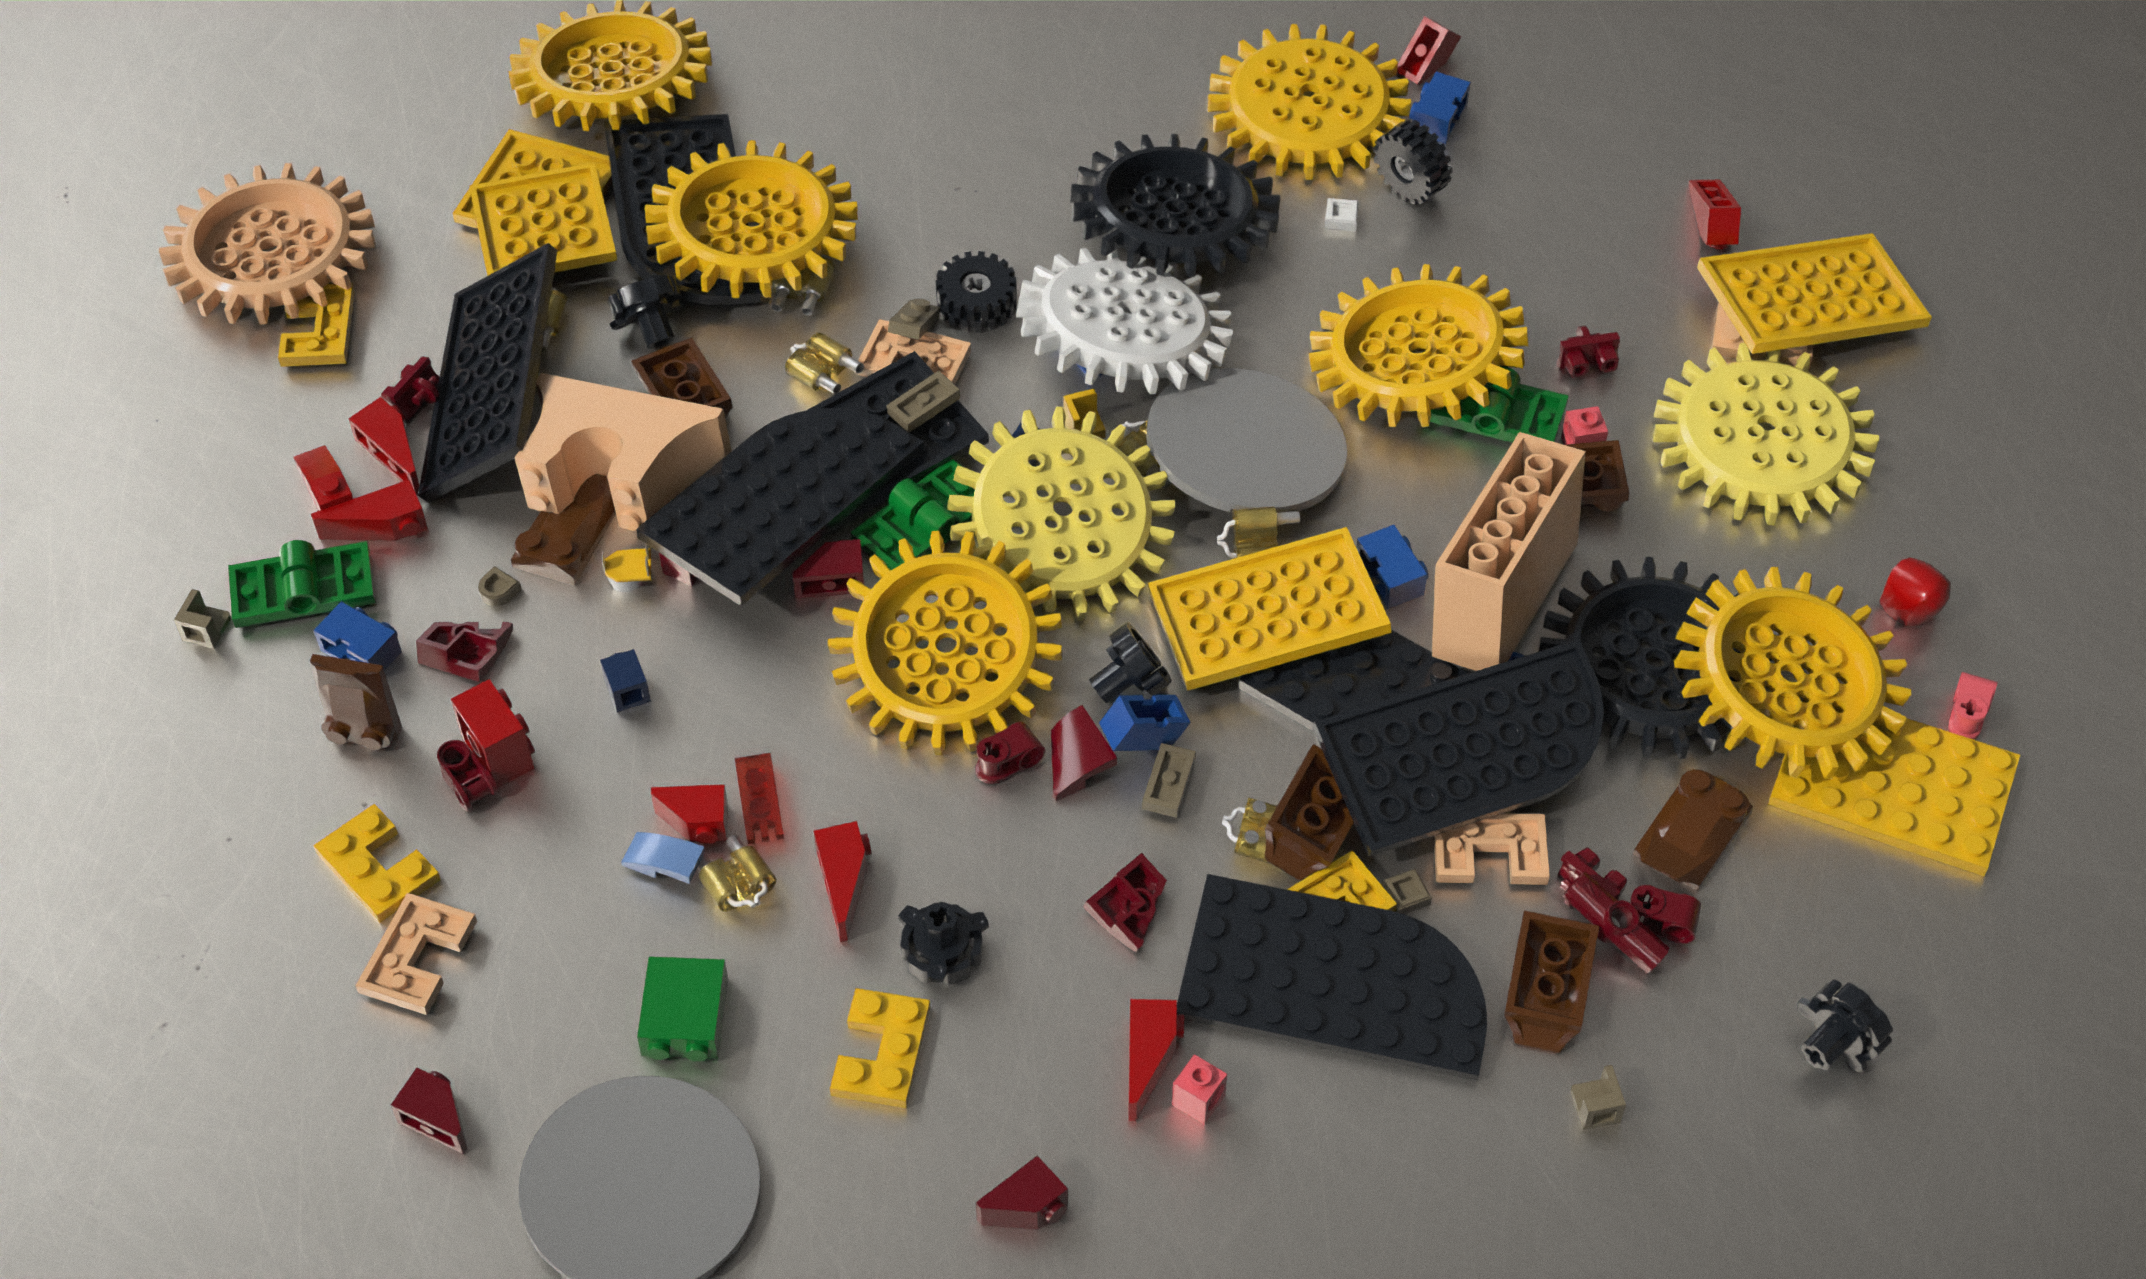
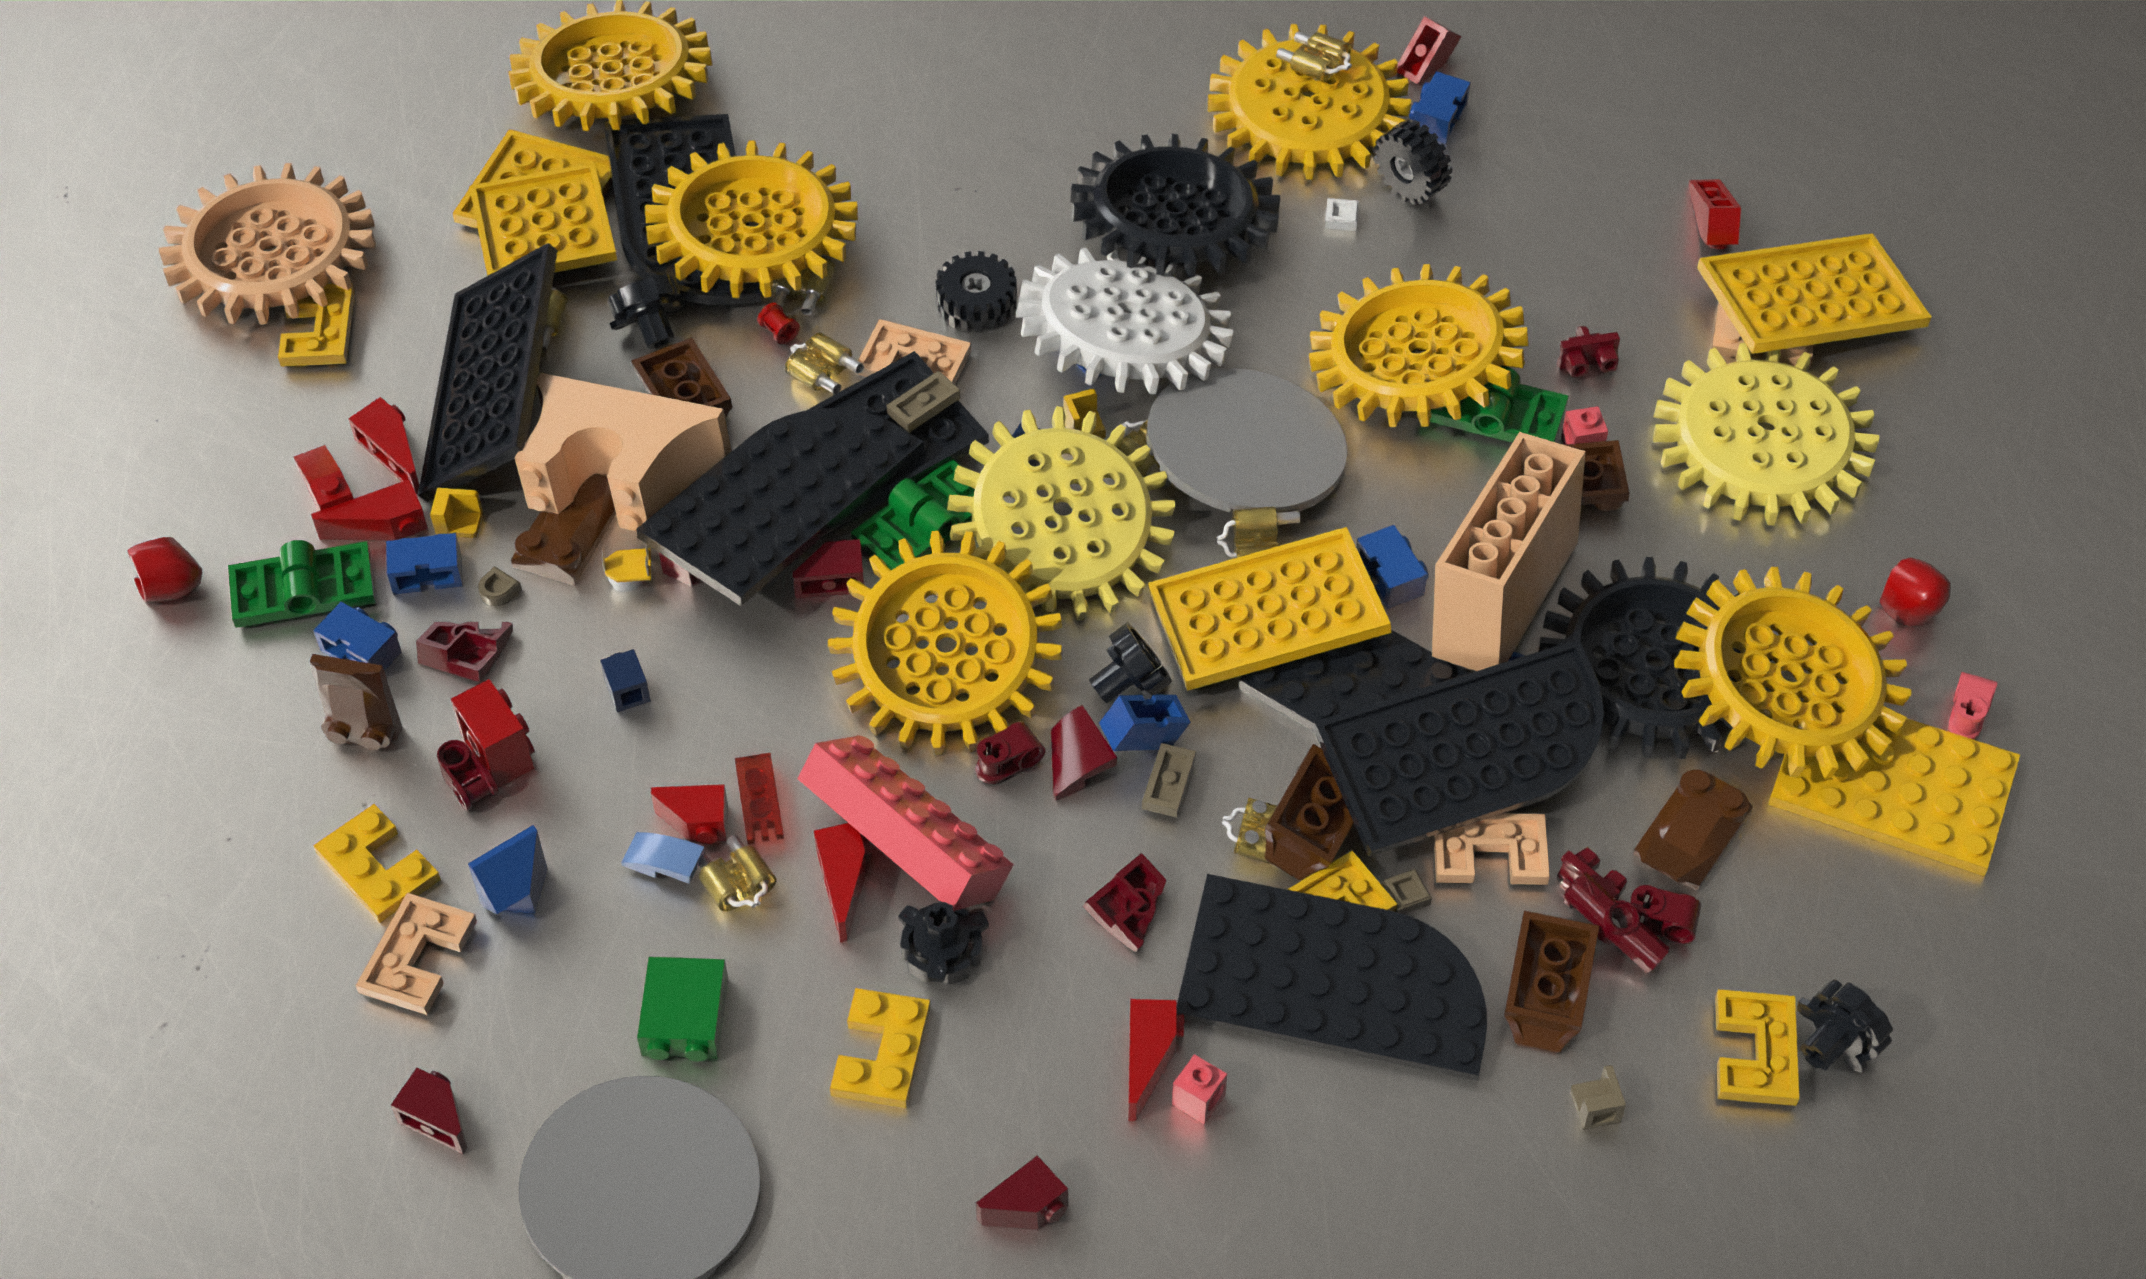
dark tan panel [174,589,231,649] -> none
dark red hips [381,356,439,422] -> none
dark tan plate [888,299,940,340] -> none
none -> red piece [127,537,203,602]
none -> blue brick [386,533,463,595]
none -> yellow panel [430,488,483,538]
none -> blue slope [468,825,548,914]
none -> red bush [757,302,800,345]
none -> coral brick [797,735,1014,911]
none -> clear yellow piece [1276,31,1352,82]
none -> yellow plate [1715,989,1799,1106]

